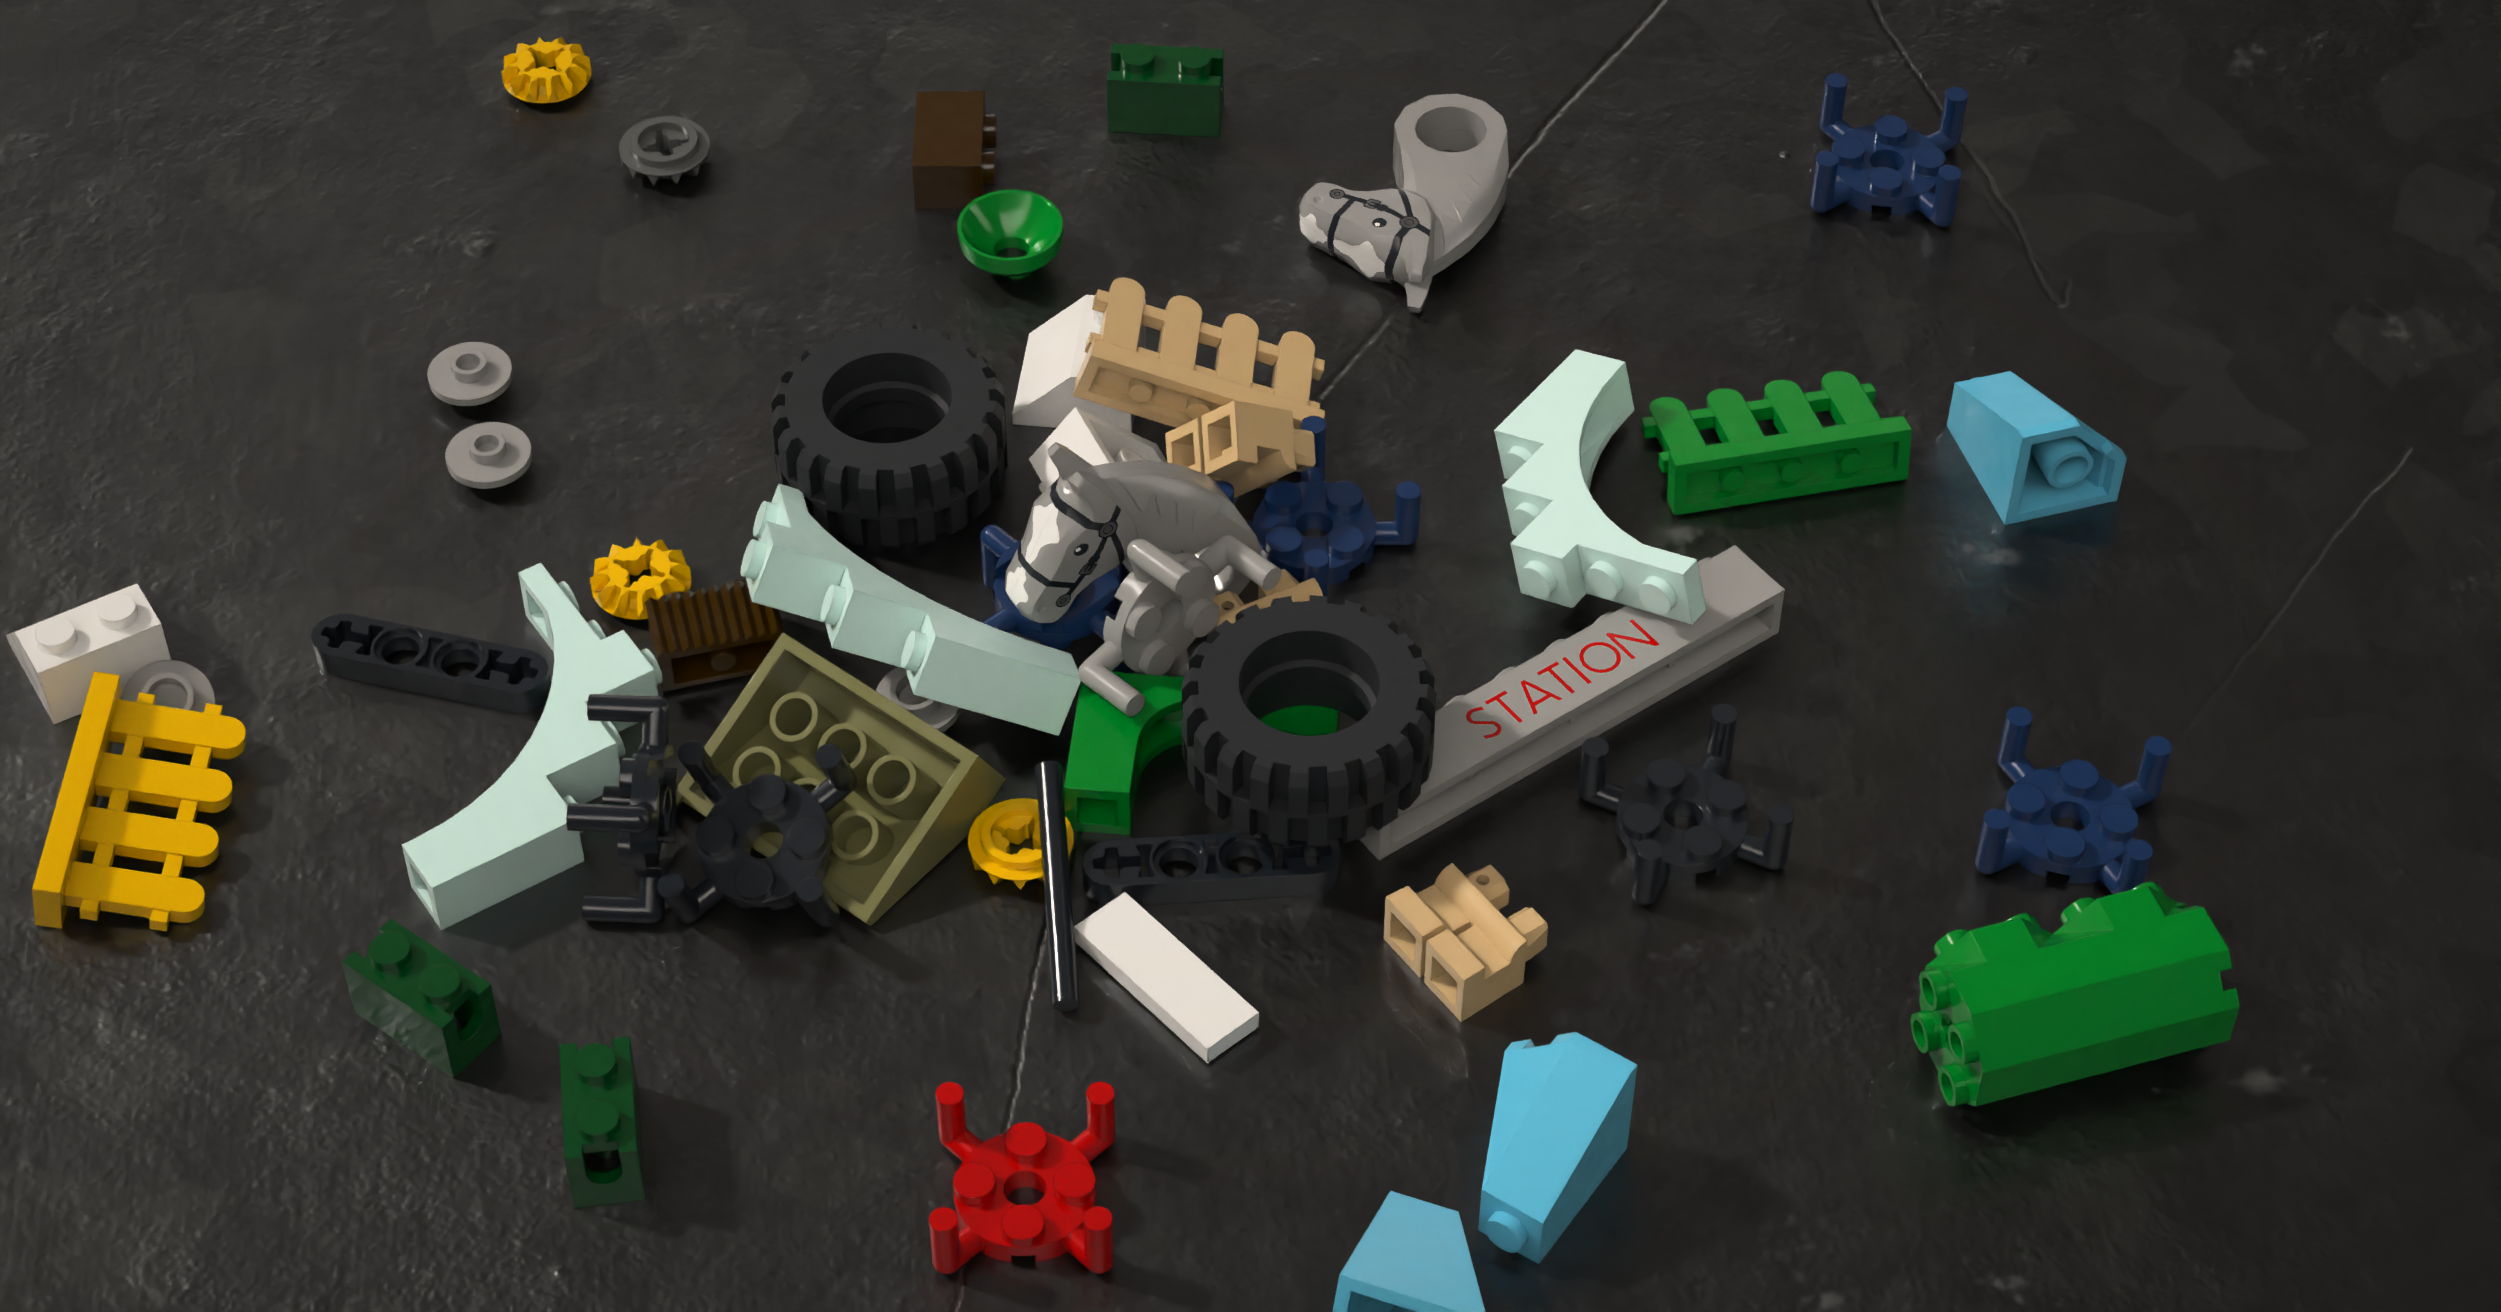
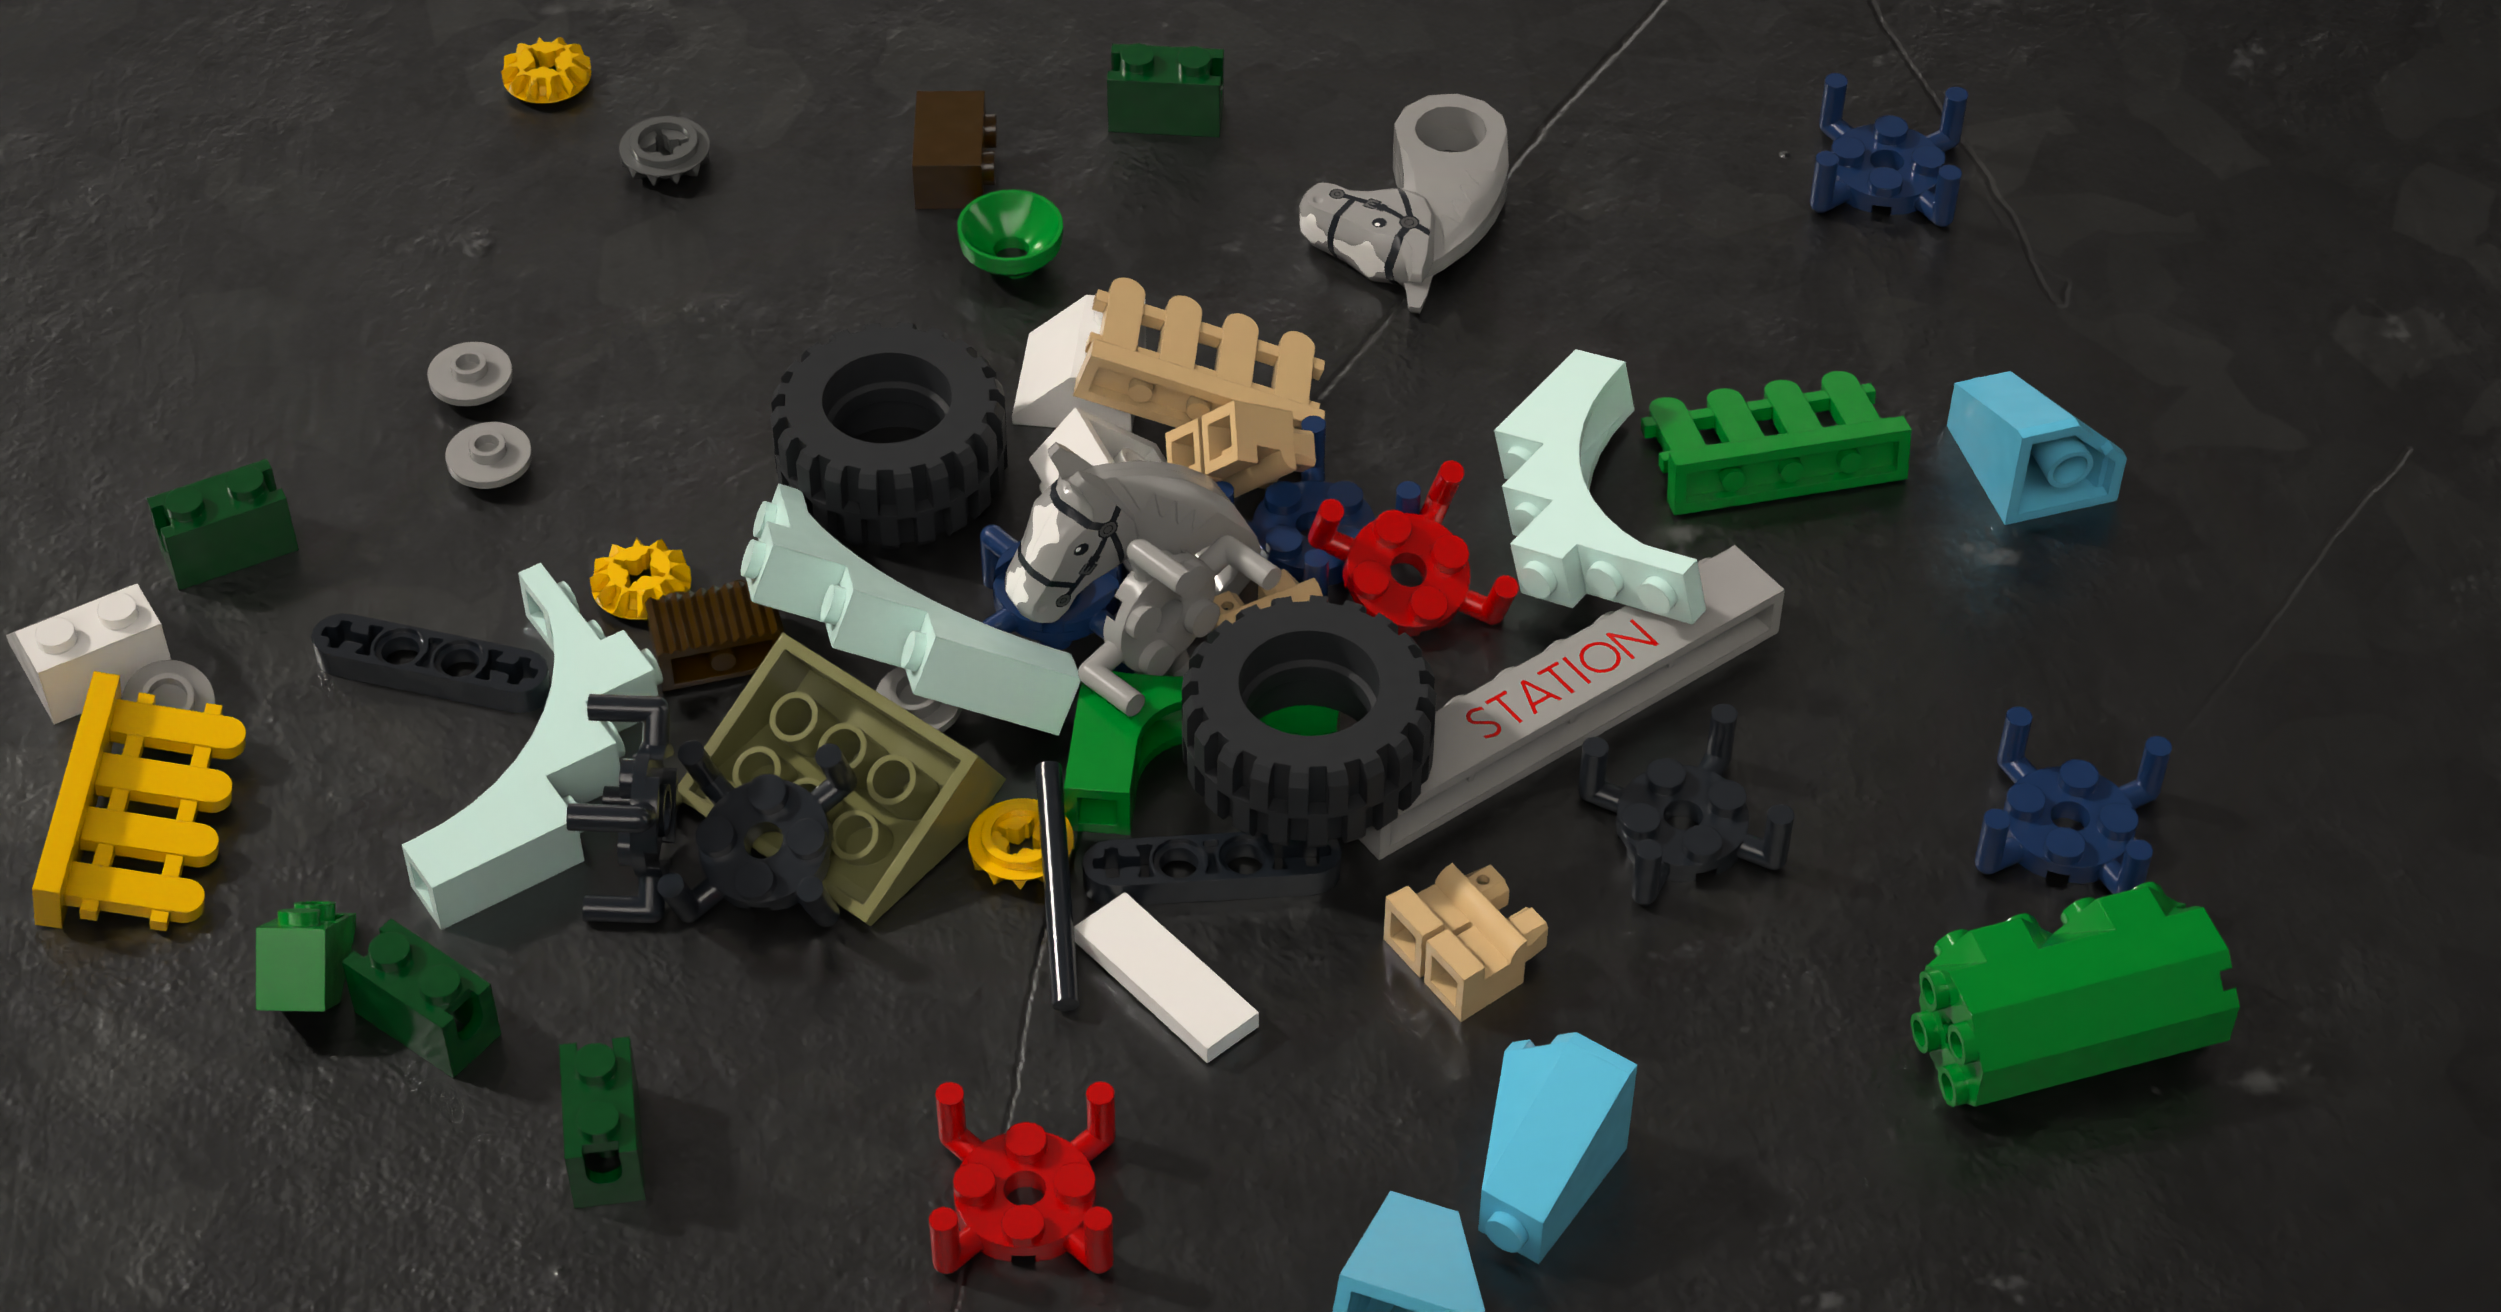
none -> dark green brick [146,459,299,590]
none -> green slope [256,901,356,1011]
none -> red plate [1308,460,1519,637]

